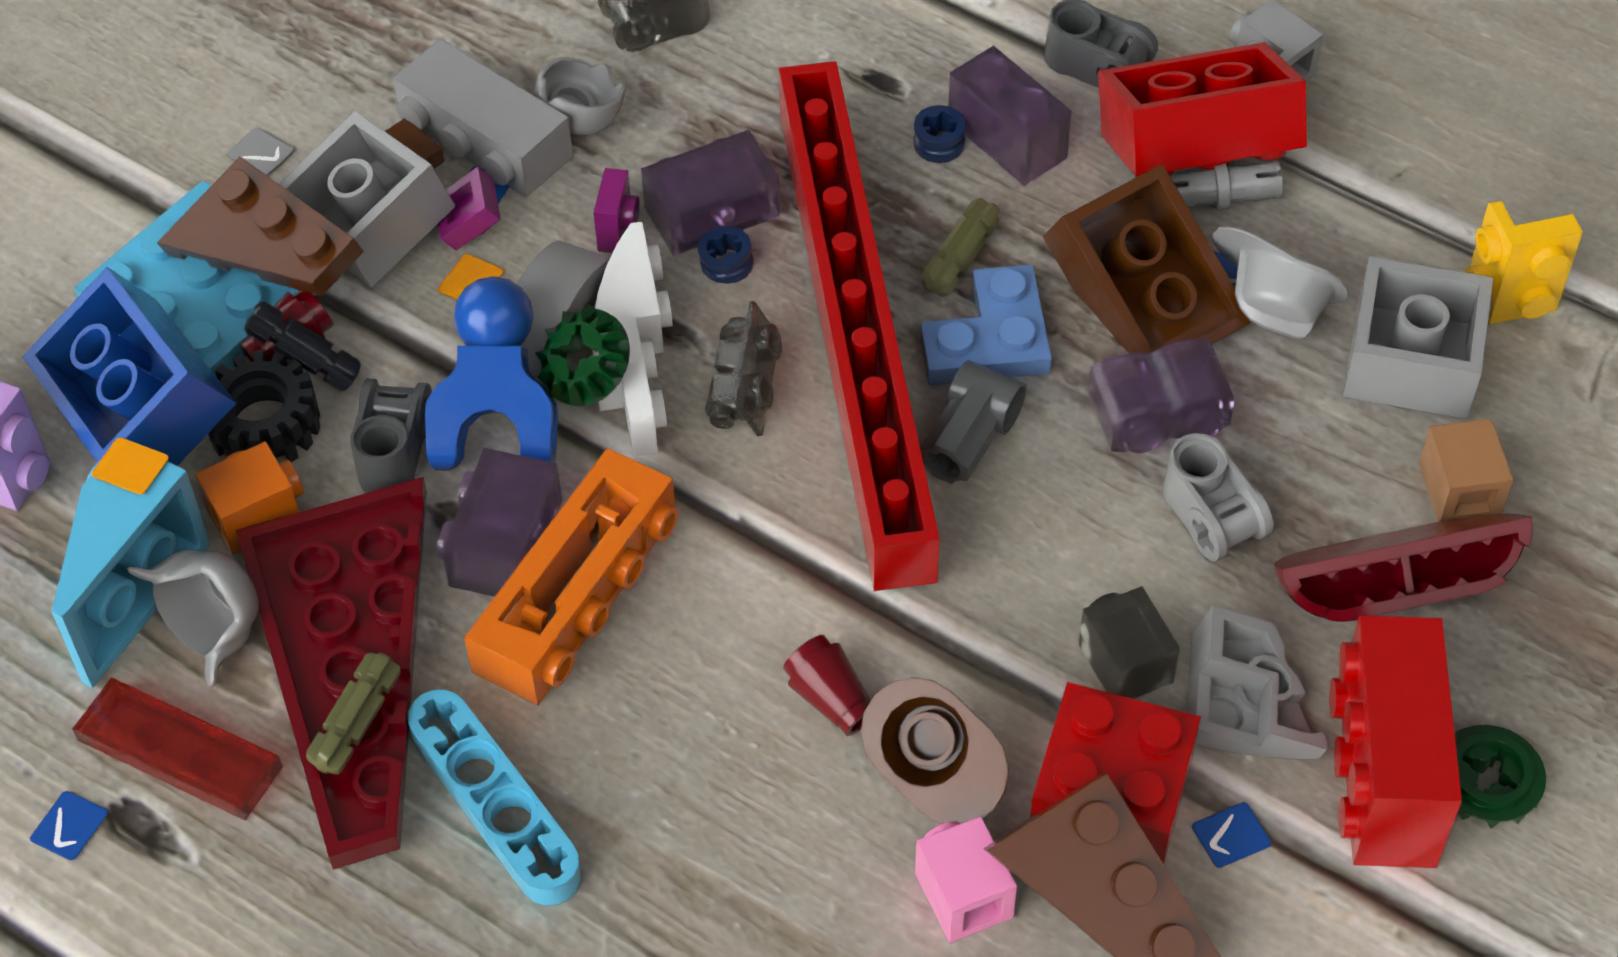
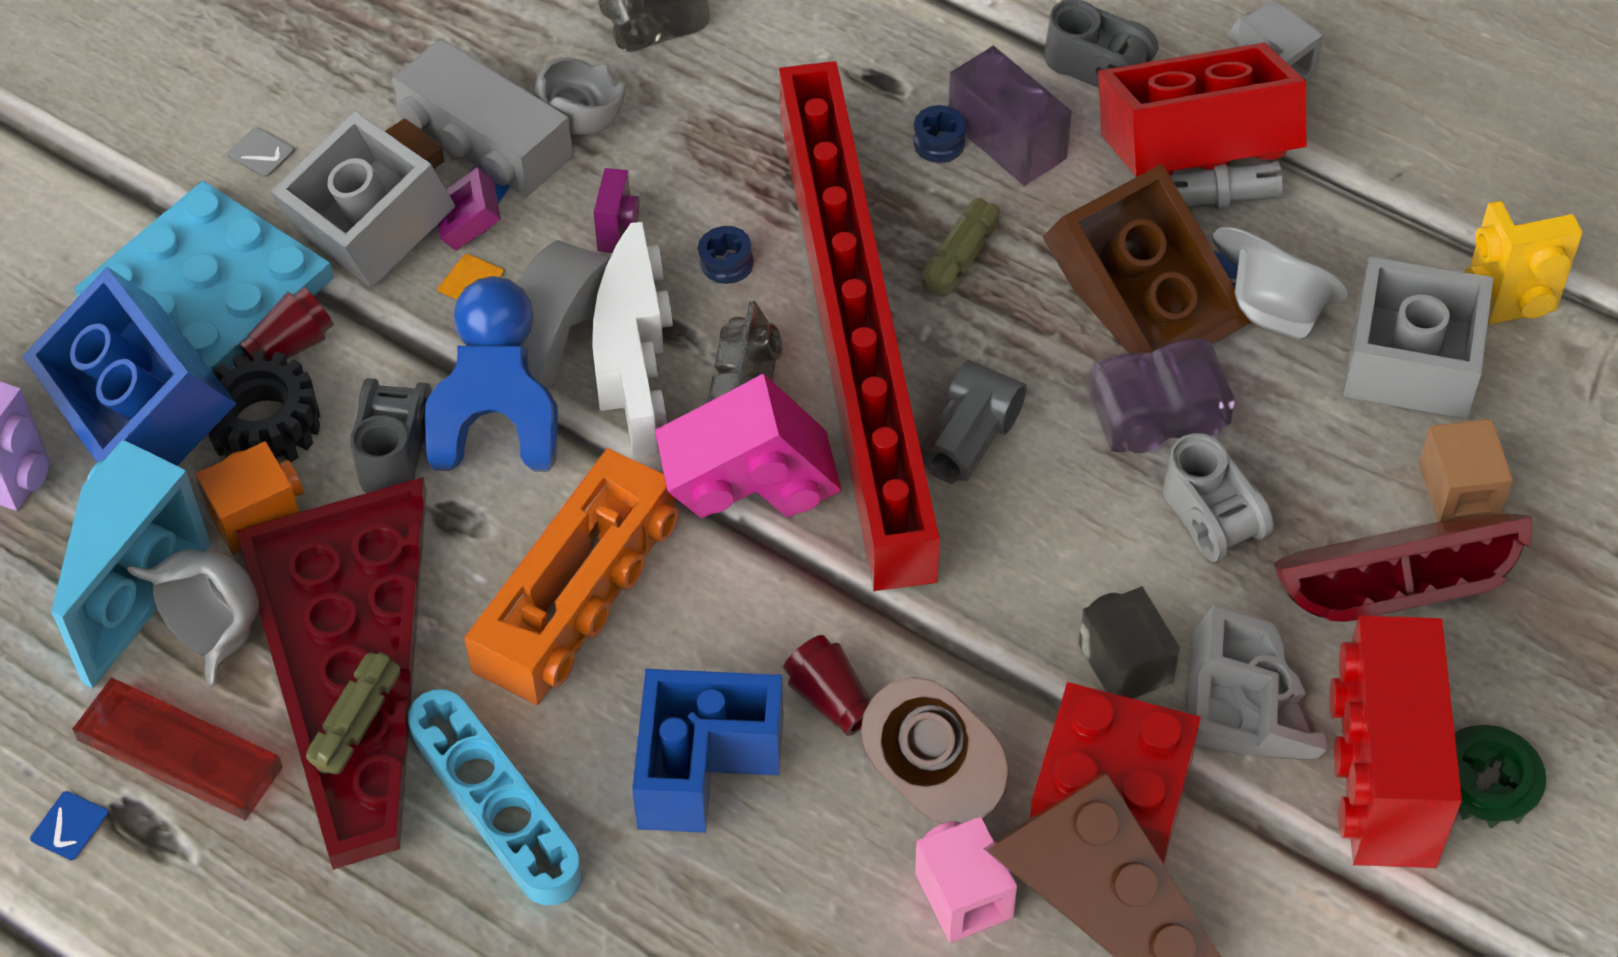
light orange sticker [91,437,169,495] -> none
reddish brown wing [157,157,364,296] -> none
black axle [244,302,361,391] -> none
clear purple brick [437,448,562,602] -> none
dark green gear [535,305,630,407] -> none
clear purple brick [641,130,780,256] -> none
medium blue plate [921,264,1052,385] -> none
blue sticker [1192,802,1271,868] -> none
none -> blue brick [632,669,784,833]
none -> dark pink brick [655,373,842,519]

